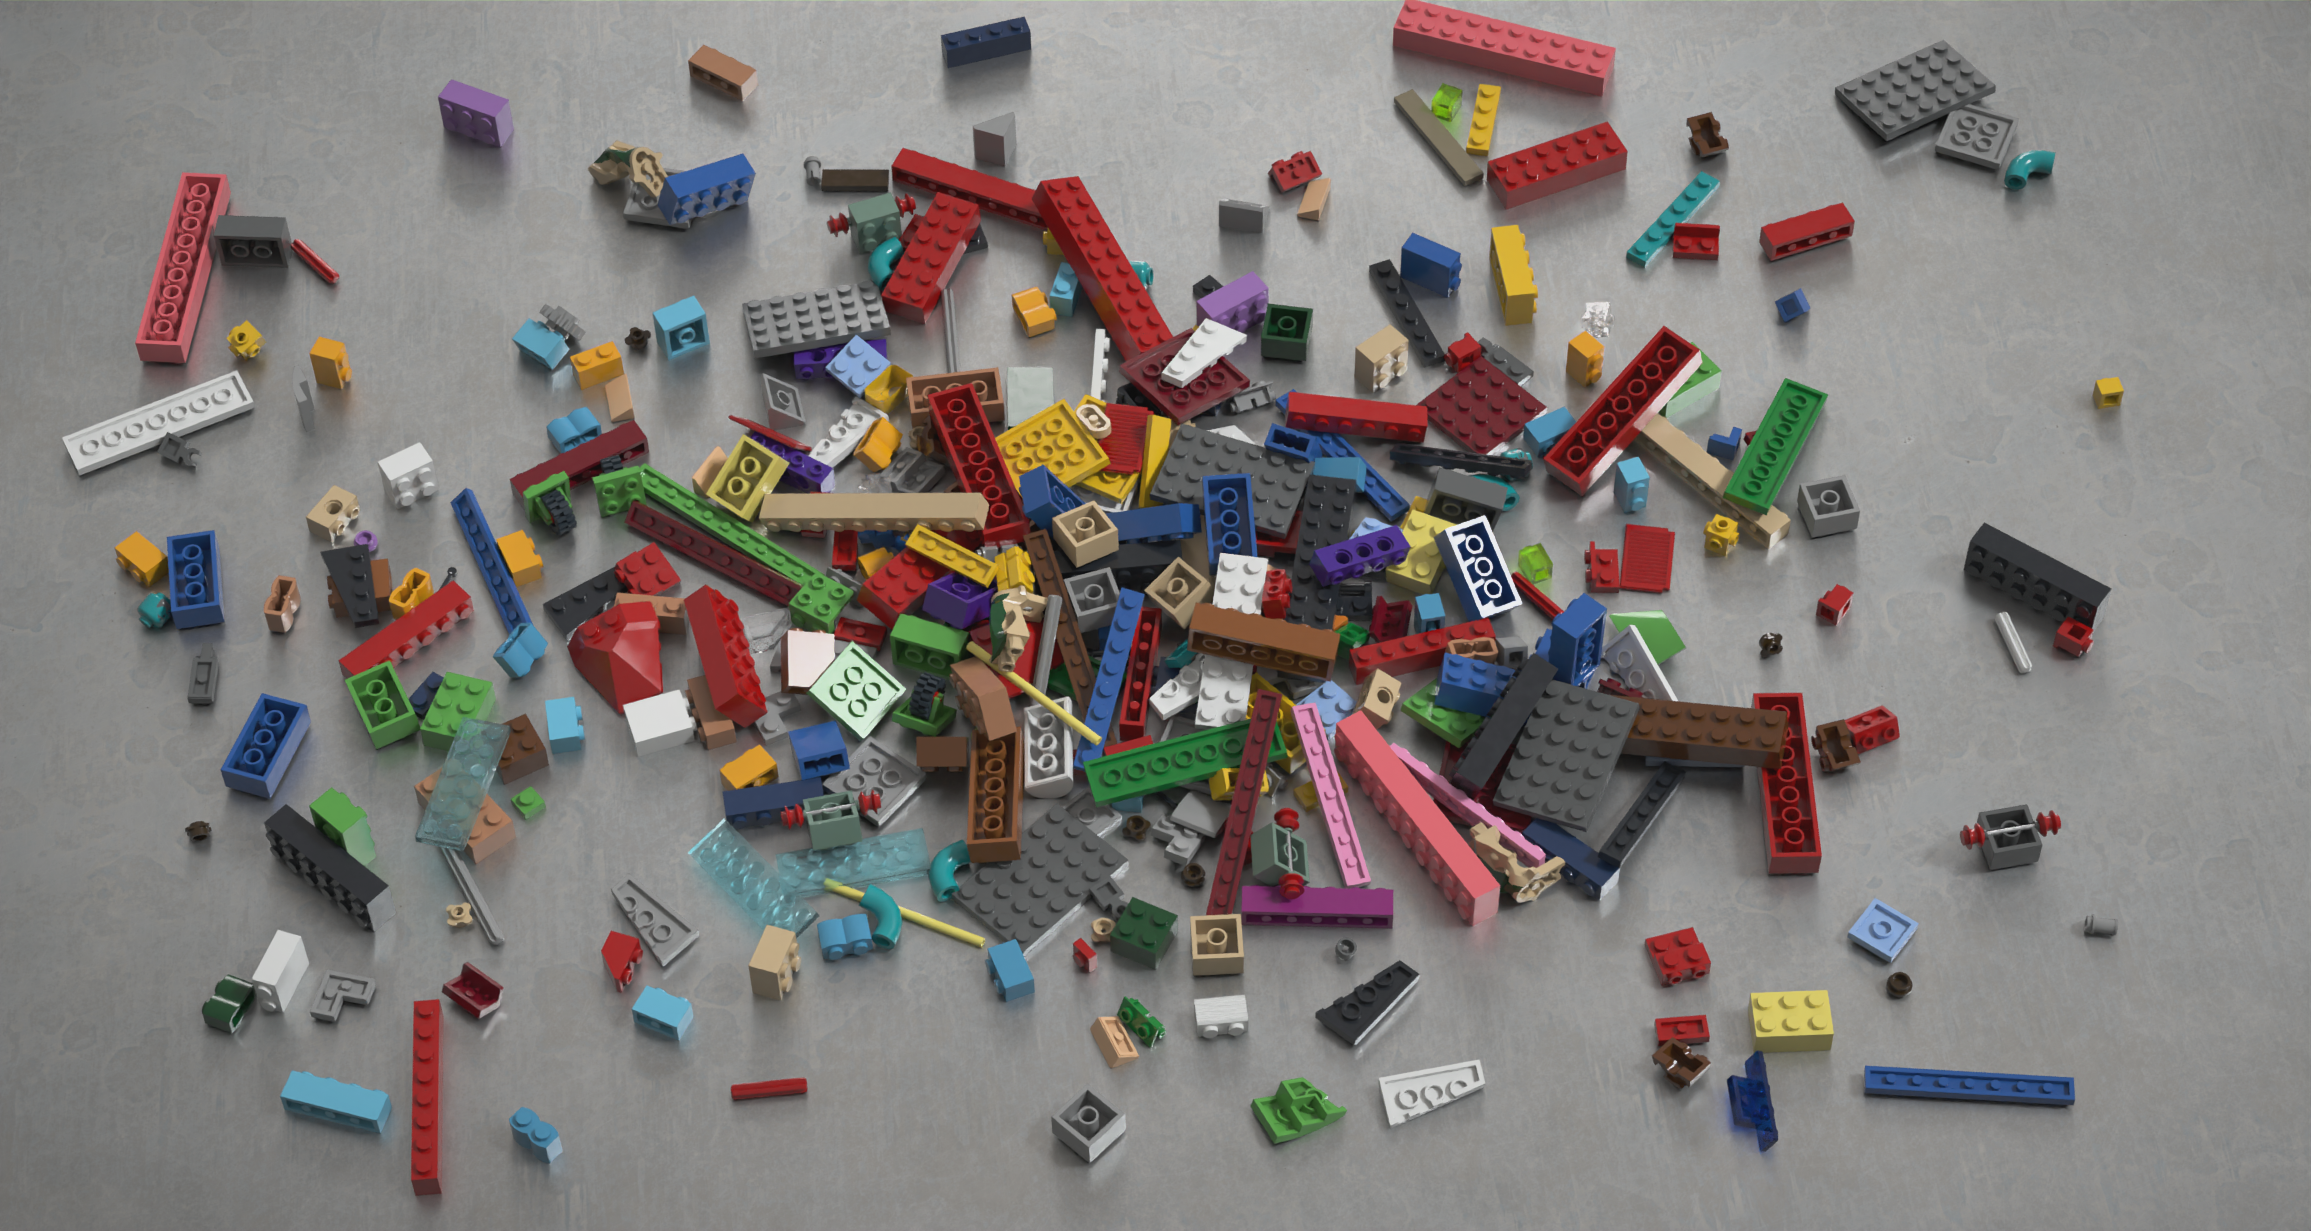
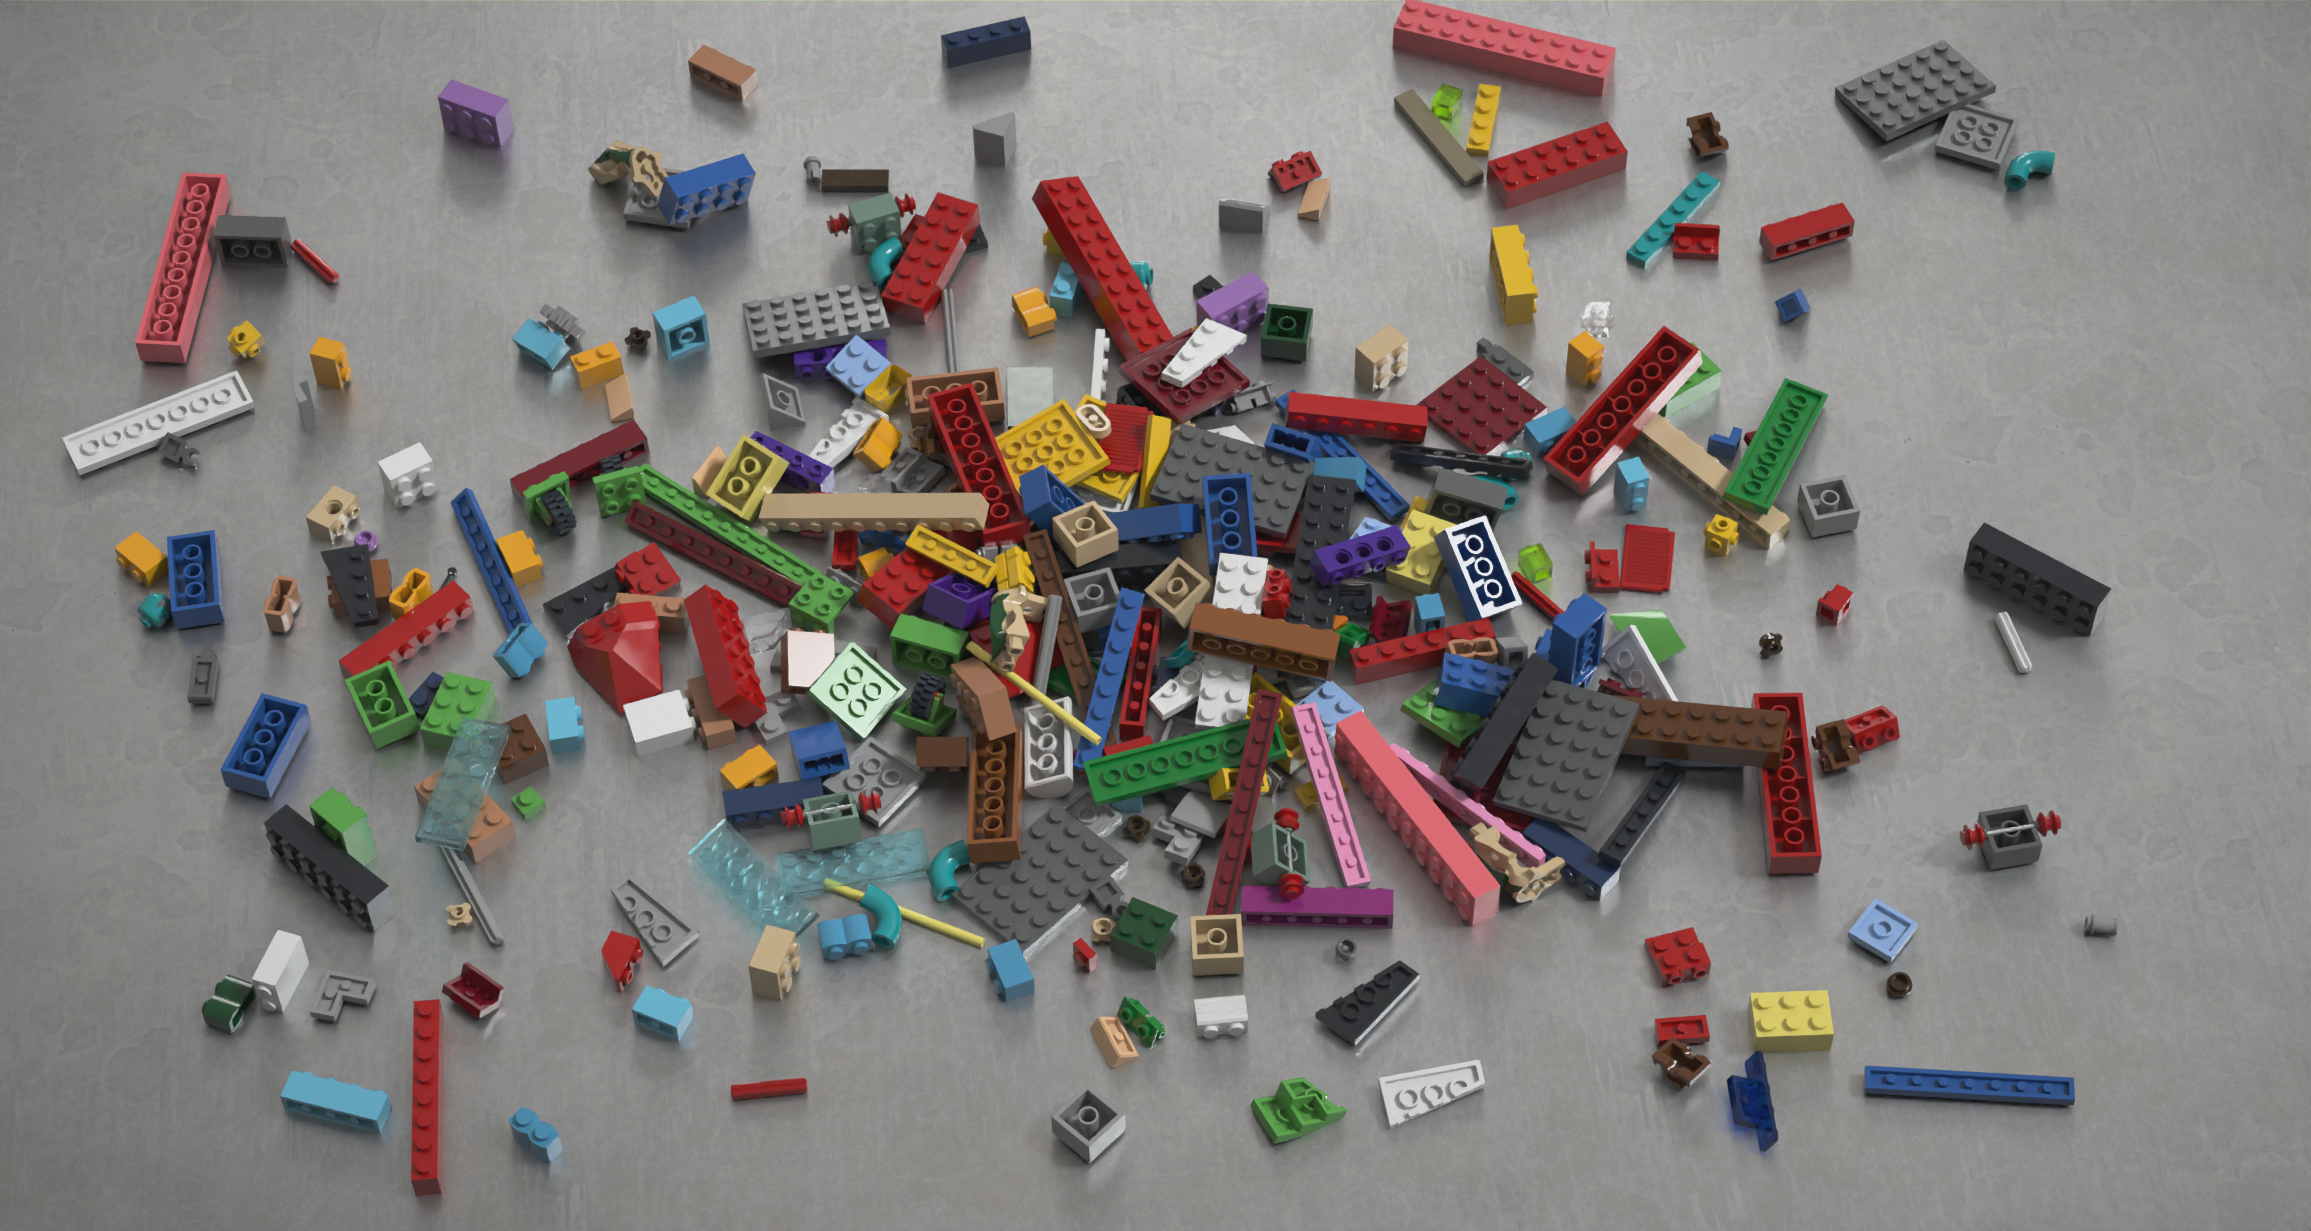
dark brown plate [185,821,212,841] -> none
dark azure brick [546,407,602,454] -> none
red window [728,415,812,452] -> none
red plate [834,617,887,651] -> none
red brick [891,148,1048,231] -> none
tan brick [1352,668,1401,730] -> none
black plate [1369,259,1445,368] -> none
blue brick [1400,232,1462,298] -> none
red brick [1444,332,1481,373] -> none
red brick [2053,616,2094,657] -> none
yellow plate [2092,377,2124,409] -> none

